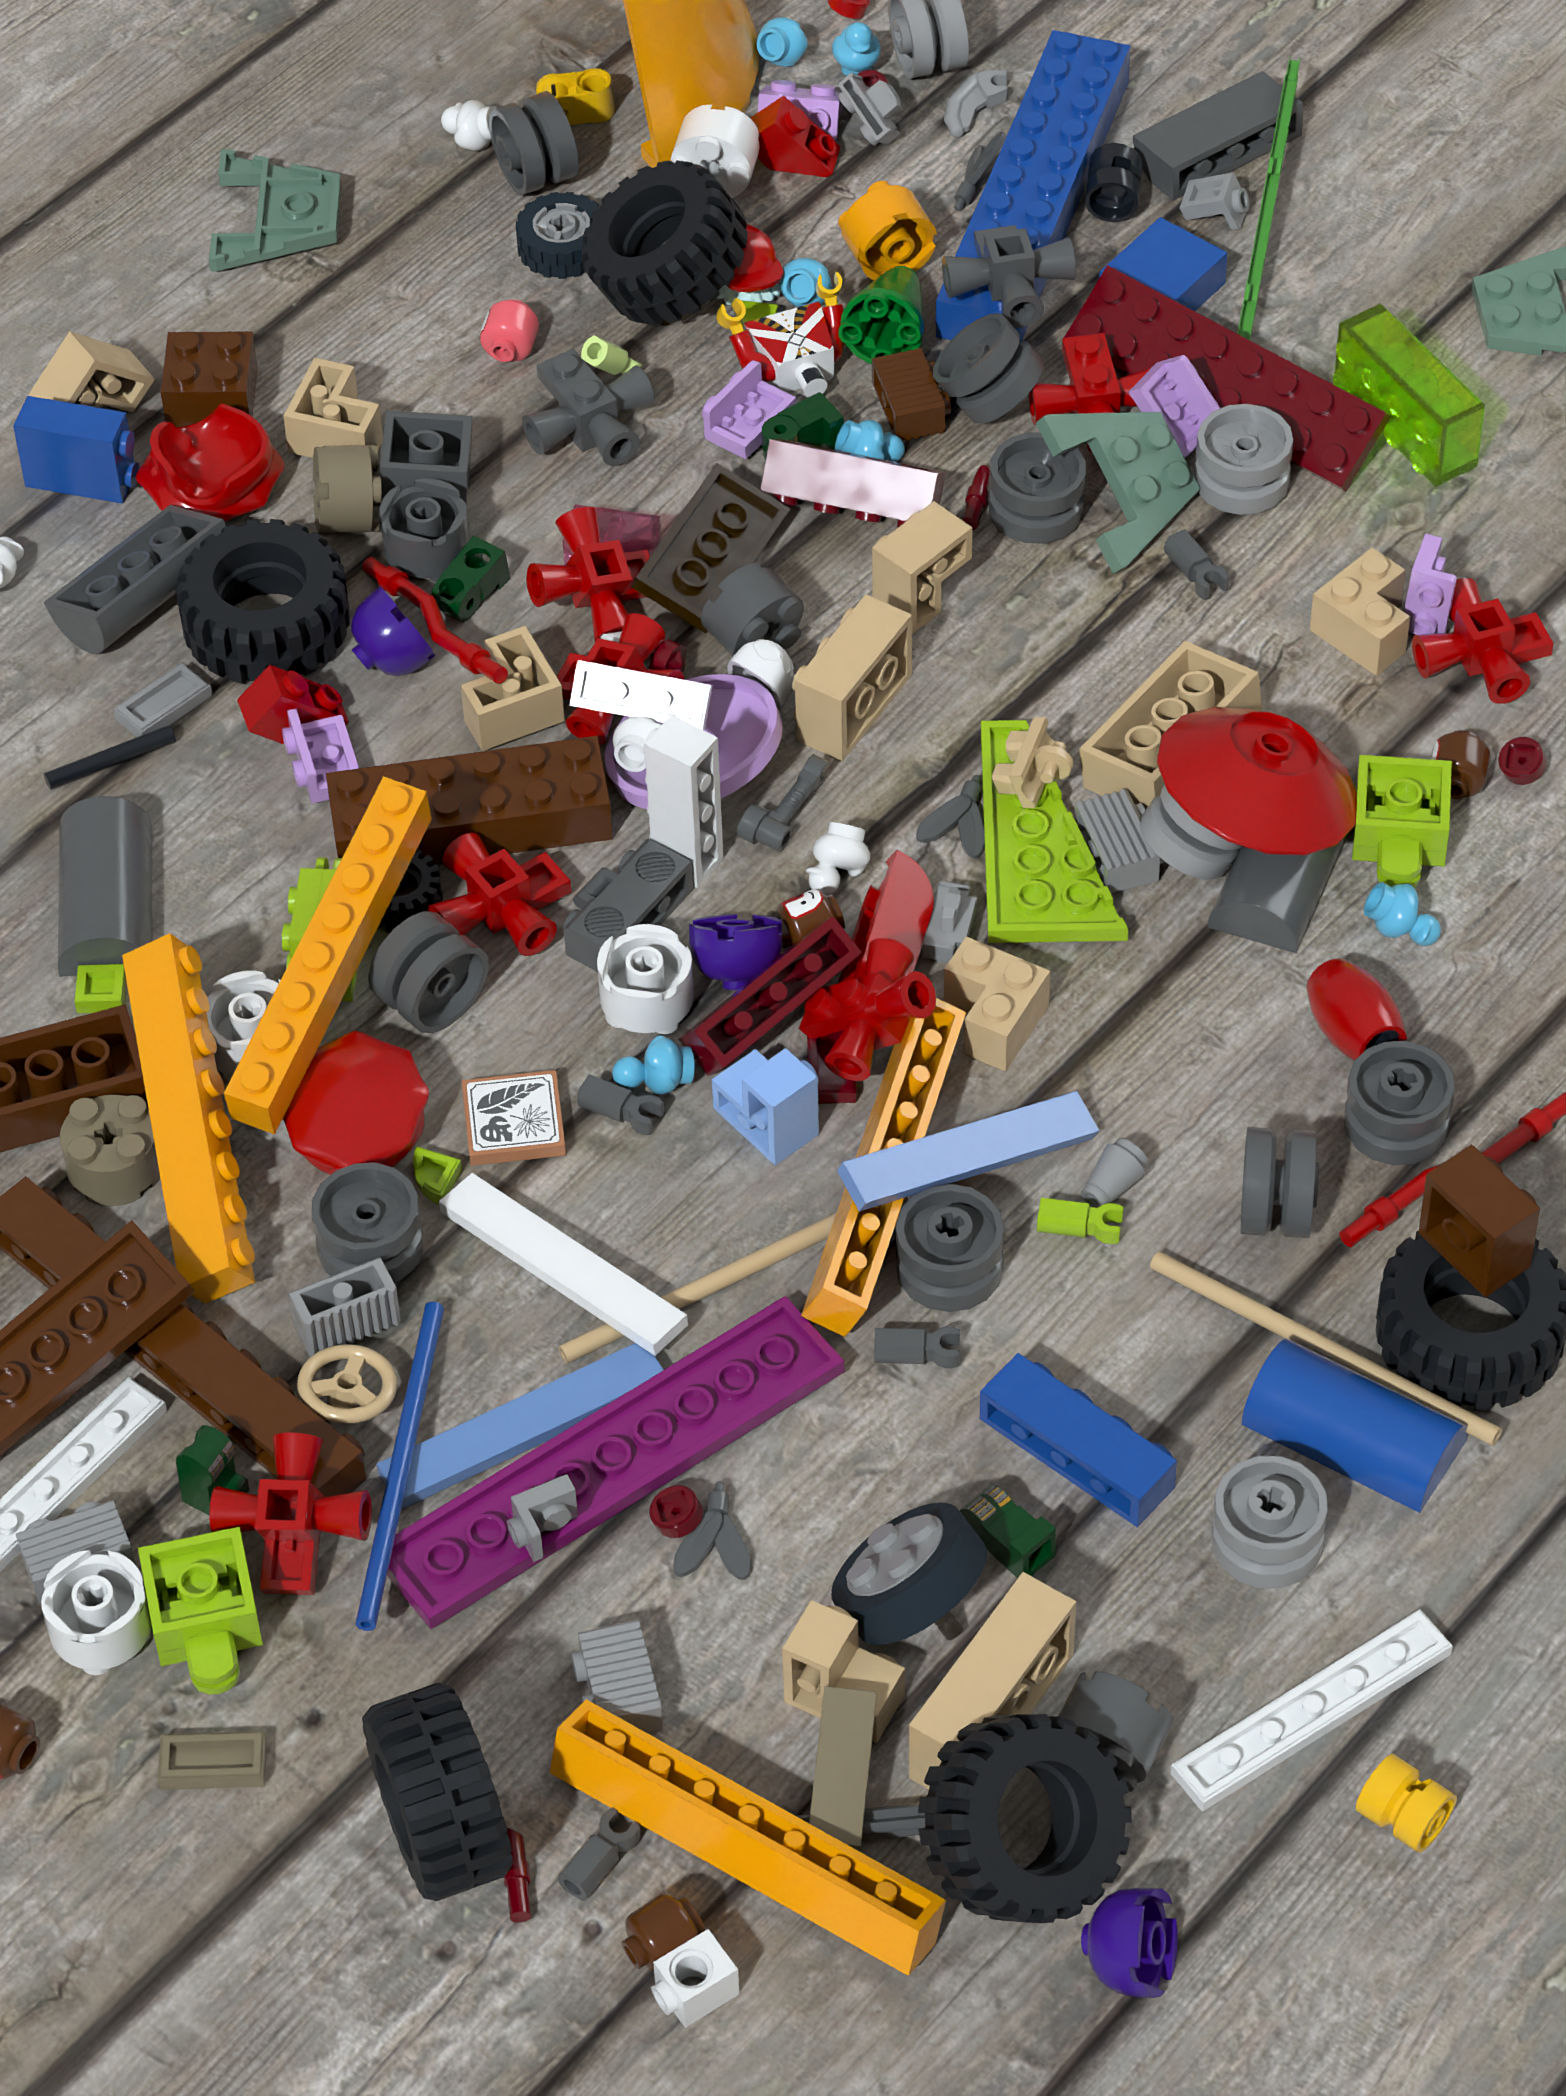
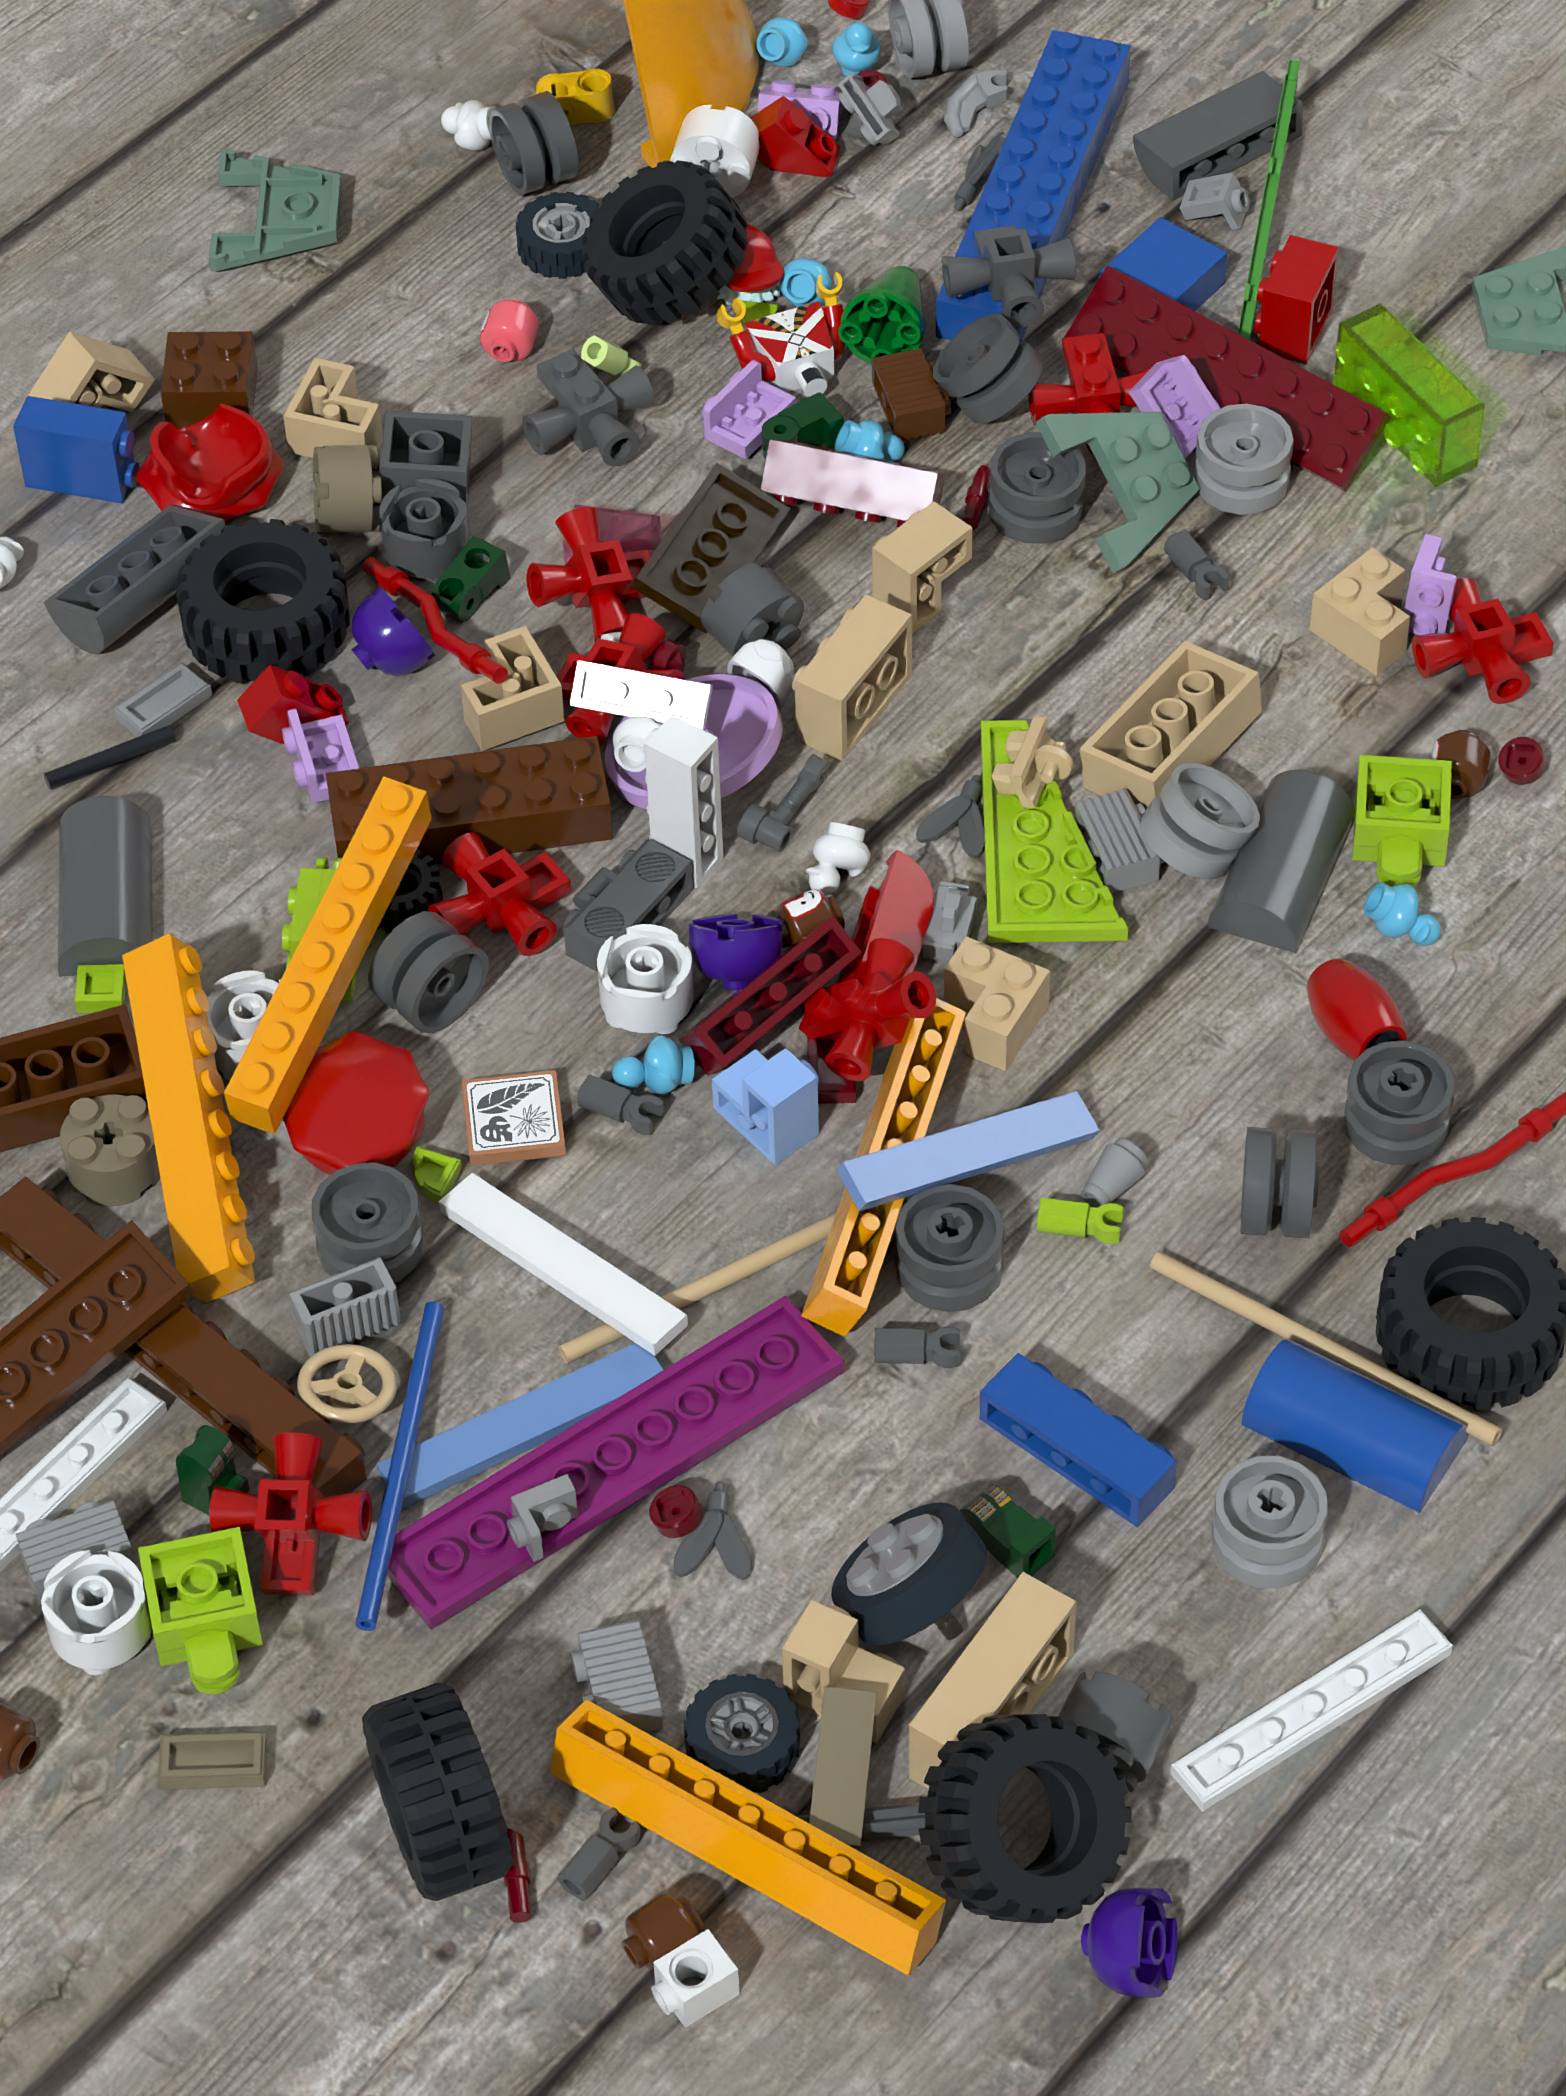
light orange brick [838,181,937,280] -> none
black wheel [1085,143,1142,222] -> none
red dish [1157,707,1357,856] -> none
yellow wheel [1356,1753,1457,1853] -> none
reddish brown brick [1418,1144,1540,1298] -> none
none -> black wheel [684,1674,800,1794]
none -> red brick [1254,235,1339,365]

